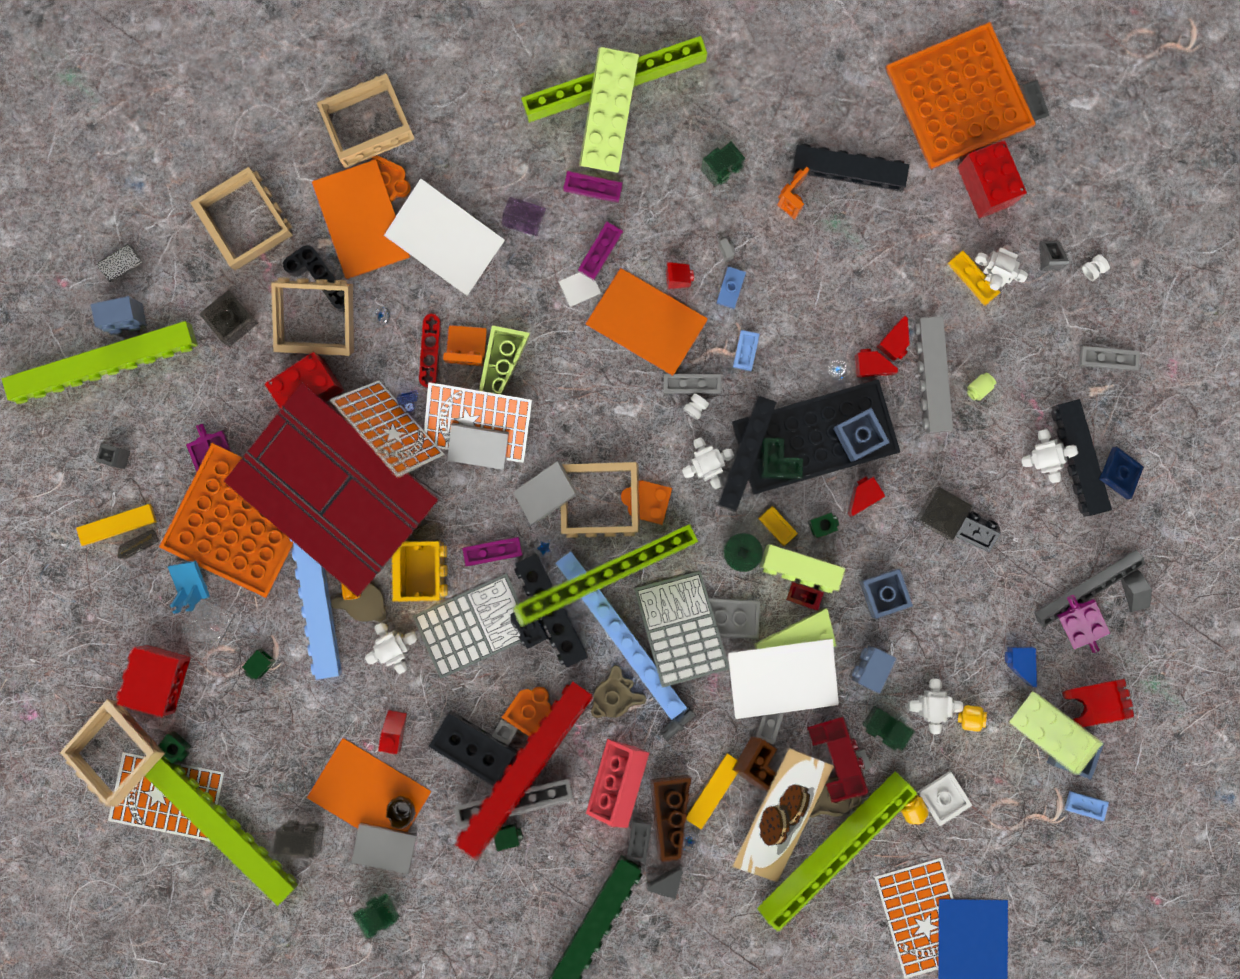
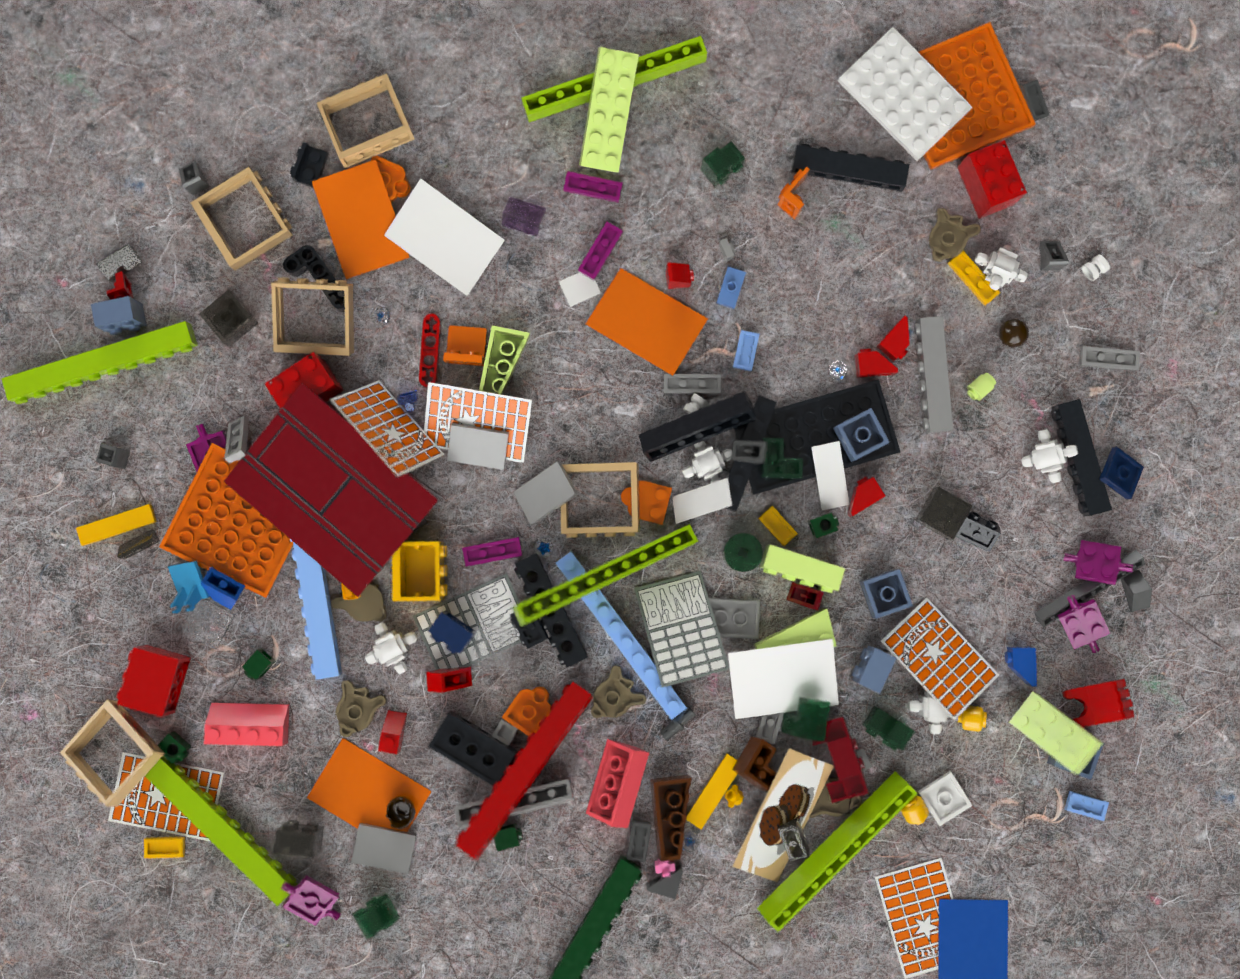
none -> red bracket [107,271,133,300]
none -> yellow tile [144,836,185,858]
none -> dark grey slope [179,161,209,195]
none -> blue slope [200,567,245,610]
none -> coral slope [204,702,289,746]
none -> light grey plate [224,416,249,464]
none -> magenta plate [281,875,341,926]
none -> black bracket [290,142,329,188]
none -> dark tan tile [335,680,387,737]
none -> red slope [426,667,472,693]
none -> dark blue brick [428,611,477,654]
none -> clear plate [471,623,518,669]
none -> black brick [639,391,756,462]
none -> bright pink plate [654,858,675,877]
none -> white sticker [672,478,732,524]
none -> yellow plate [725,784,744,808]
none -> dark grey slope [731,441,767,464]
none -> clear smoke slope [778,818,810,861]
none -> clear green brick [781,697,830,741]
none -> white sticker [811,441,850,511]
none -> white plate [838,27,973,161]
none -> sticker [881,598,999,720]
none -> dark tan tile [929,208,981,262]
none -> dark brown hair [999,319,1029,348]
none -> magenta plate [1063,540,1133,585]

